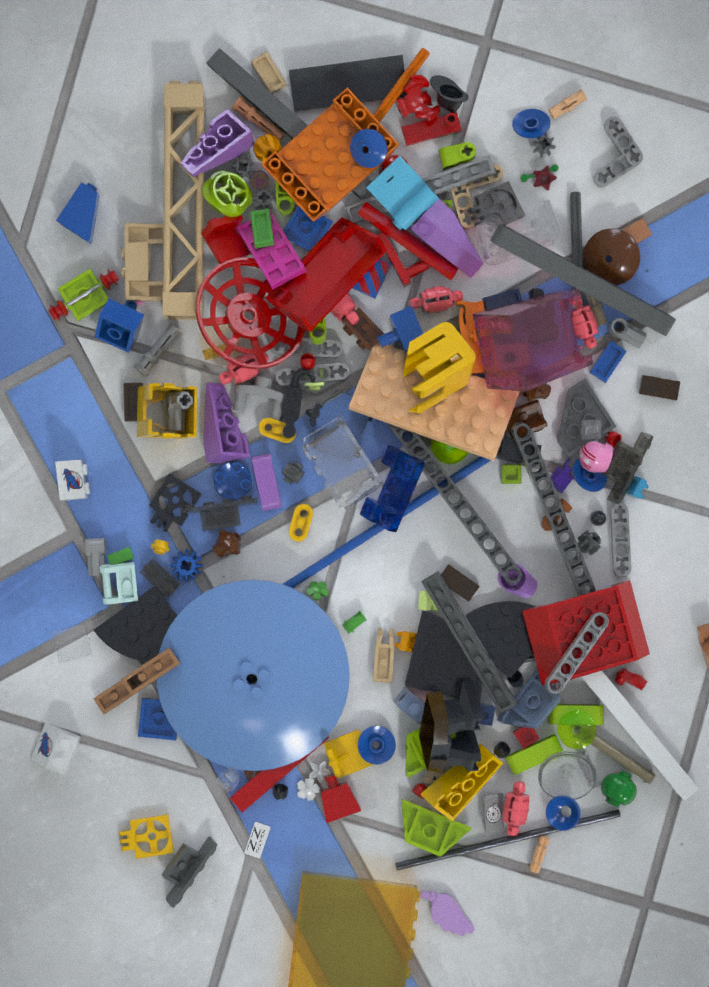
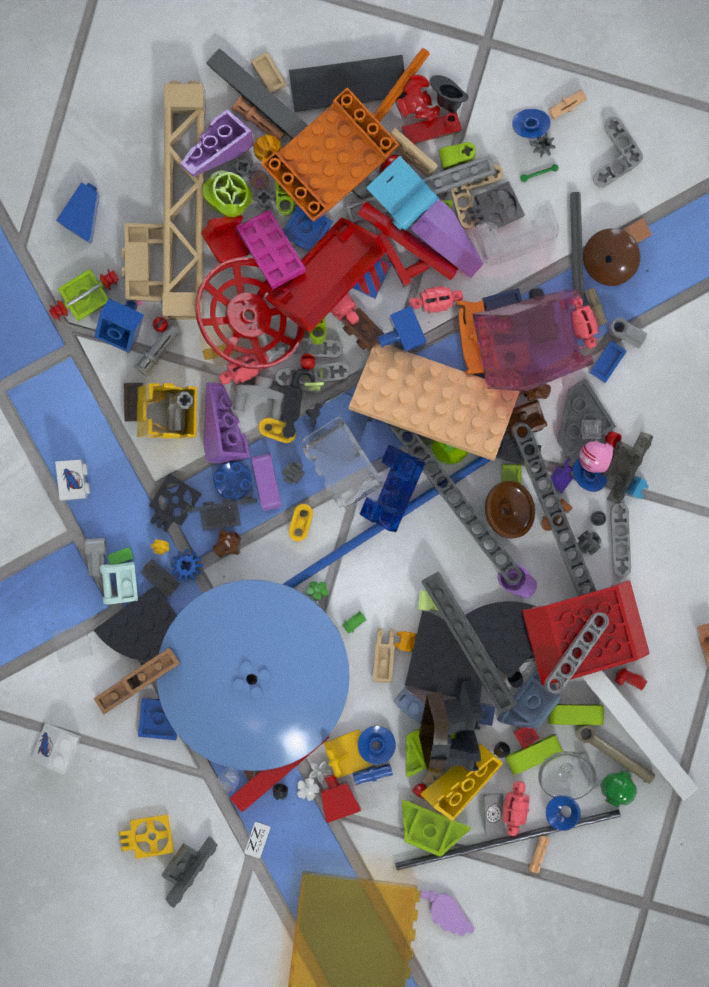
bright green tile [250,208,274,248] -> none
blue dish [350,129,387,168] -> none
yellow piece [403,322,476,414] -> none
dark brown tile [441,564,480,602] -> none
dark grey beam [490,223,676,336] -> none
dark red plate [533,166,557,191] -> none
clear neon green dish [558,710,596,749] -> none
dark brown tile [639,375,680,401] -> none
none -> red hinge [152,317,168,333]
none -> blue pin [353,763,393,785]
none -> tan tile [390,128,438,177]
none -> reddish brown dish [485,481,535,539]

